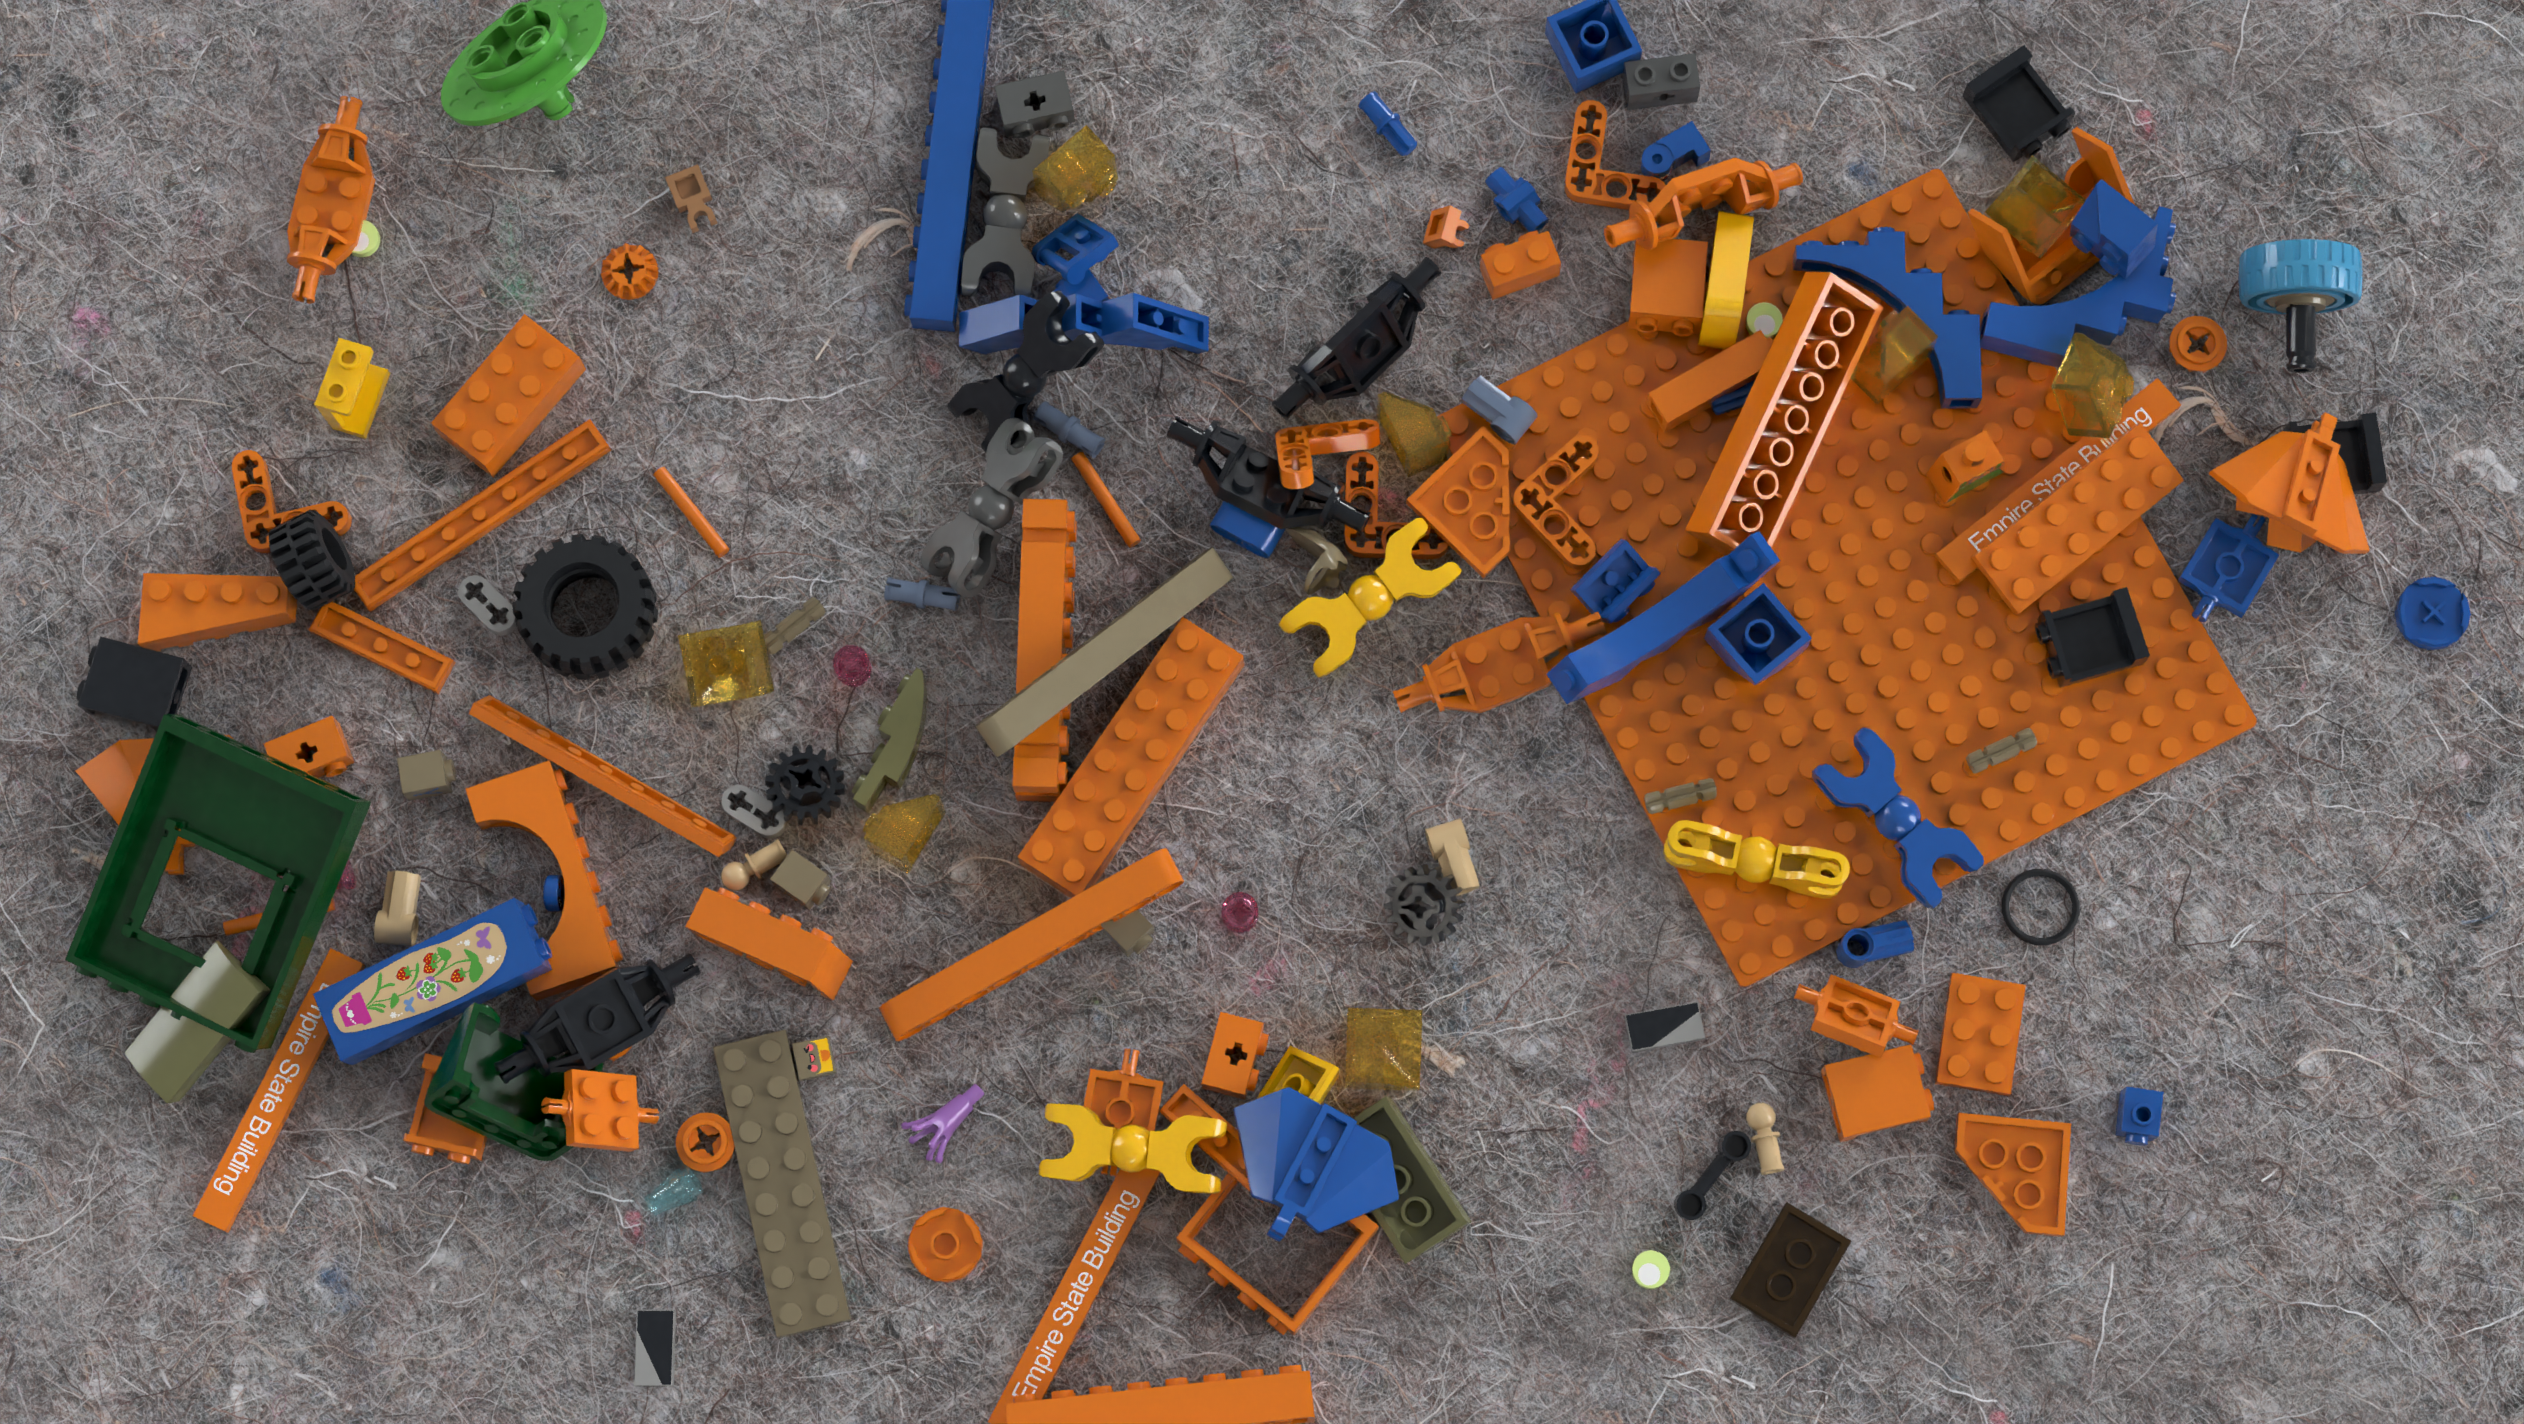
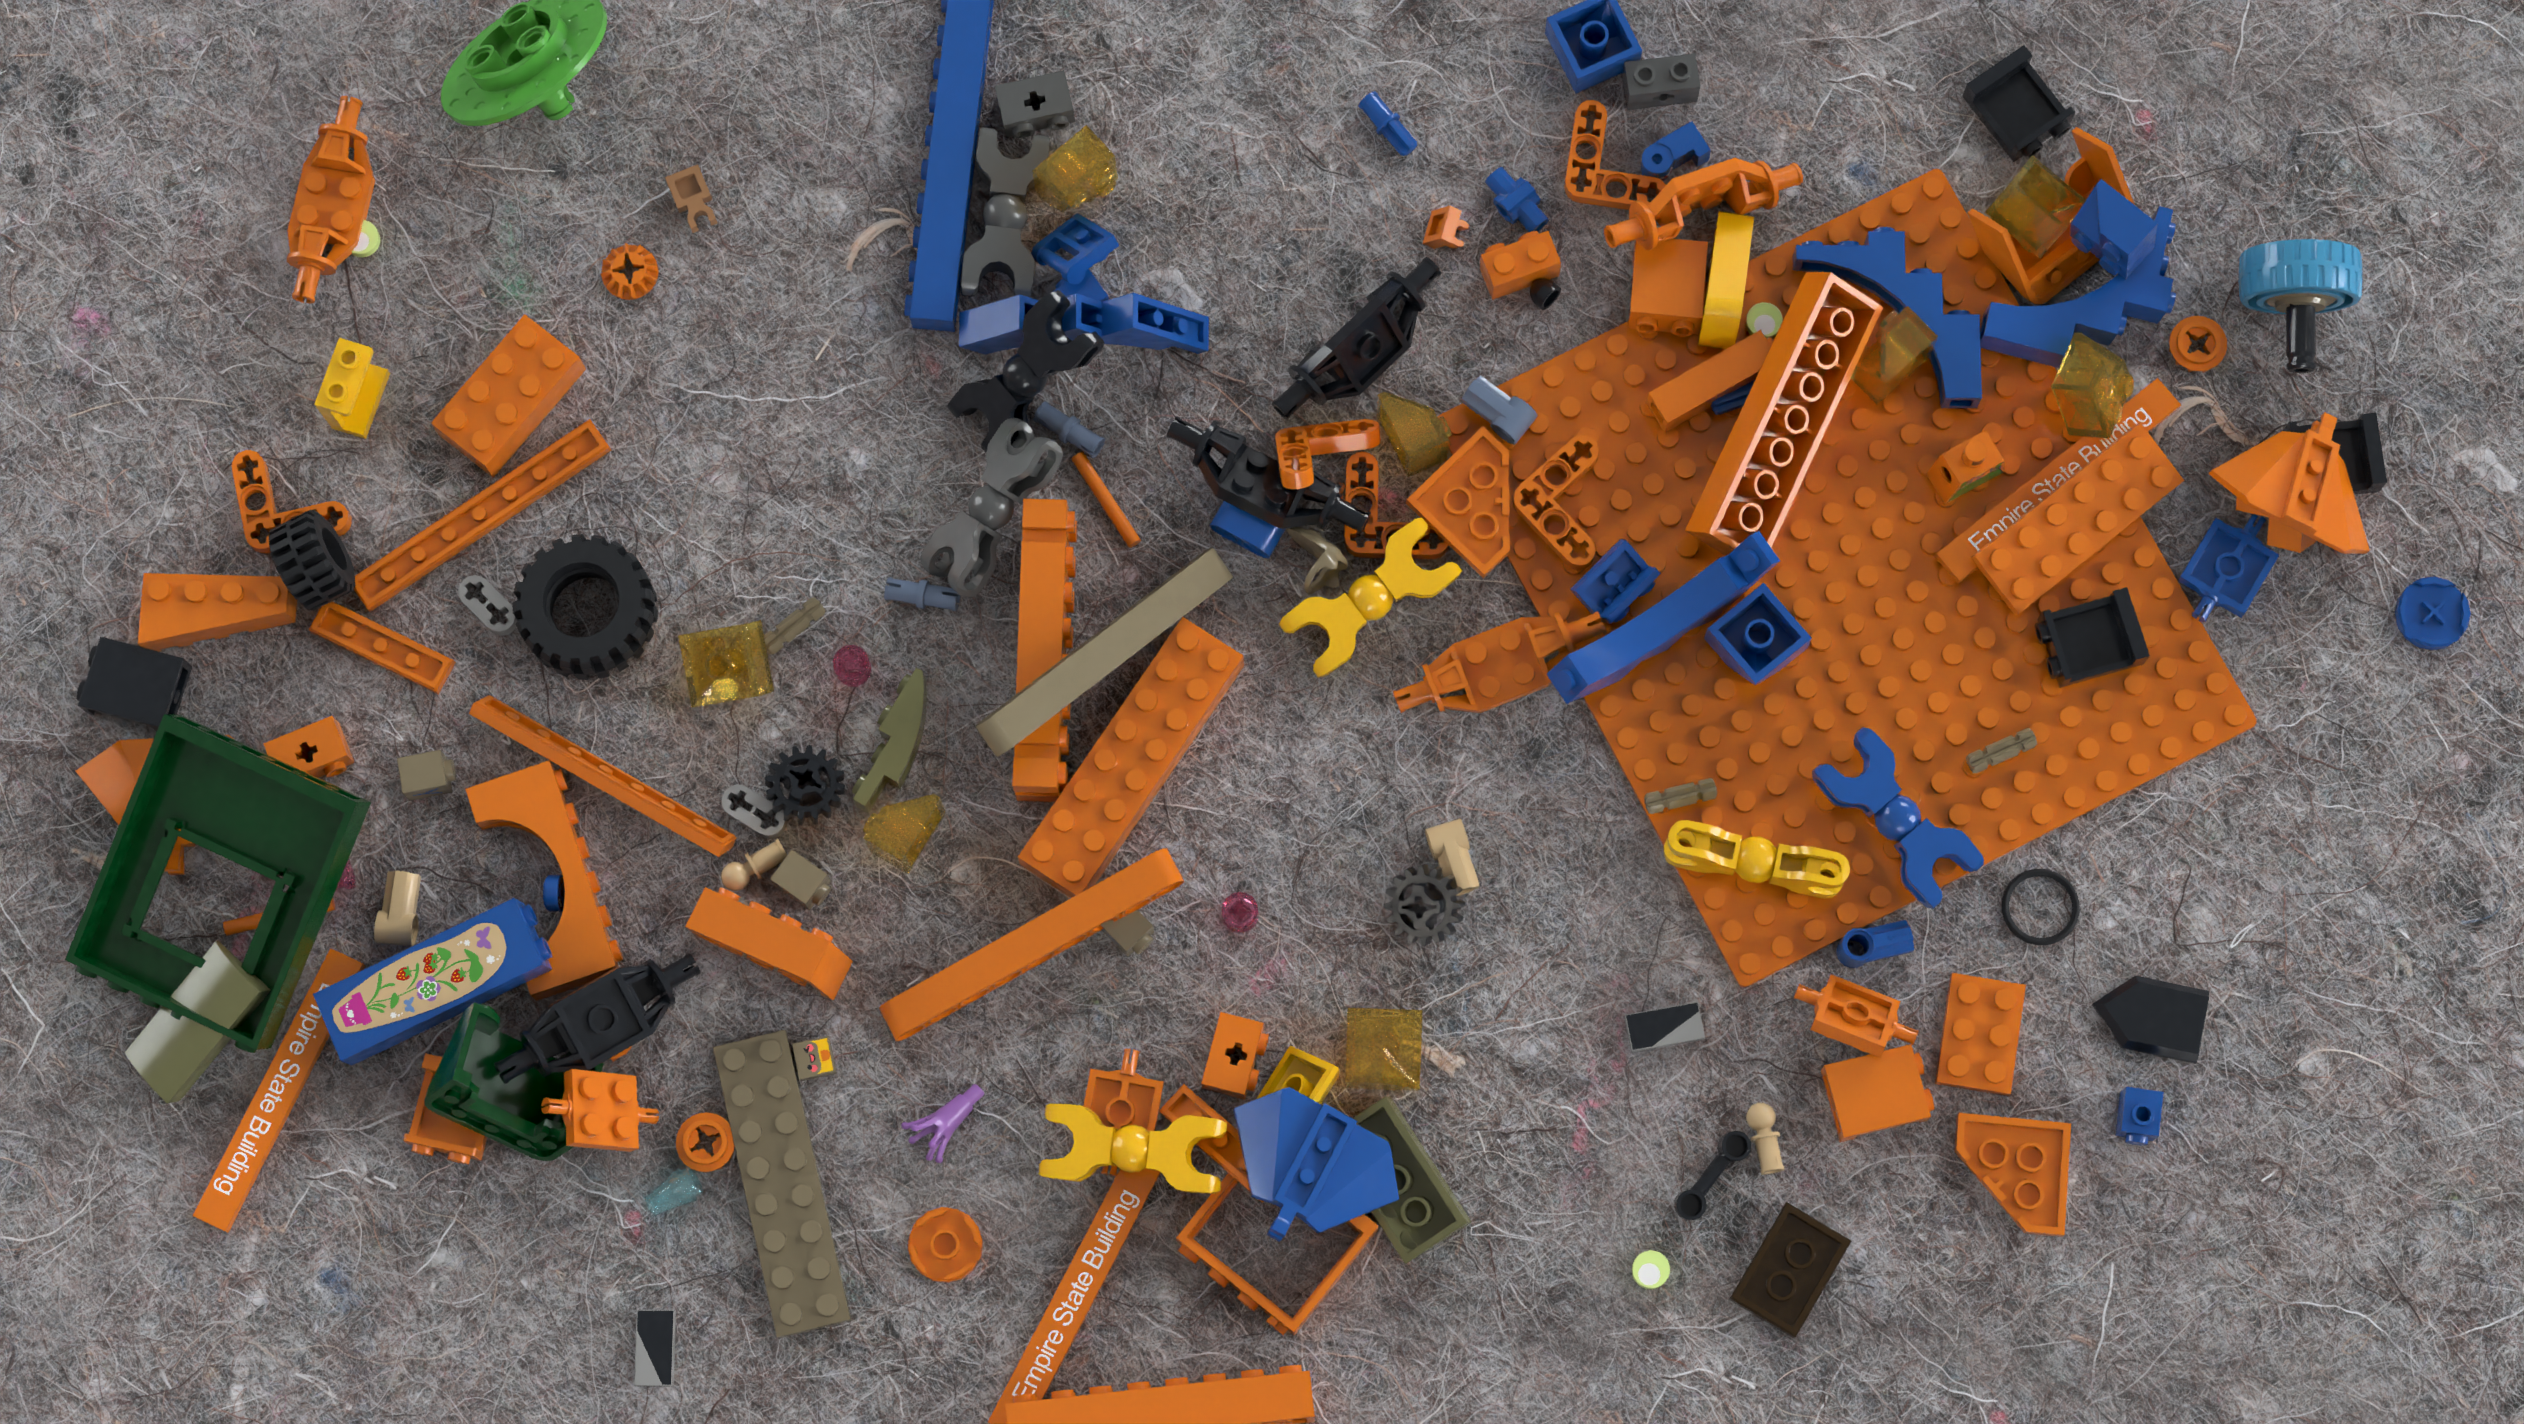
orange bar [653,467,730,558] -> none
none -> black hinge [1530,278,1561,310]
none -> black tile [2092,976,2209,1064]

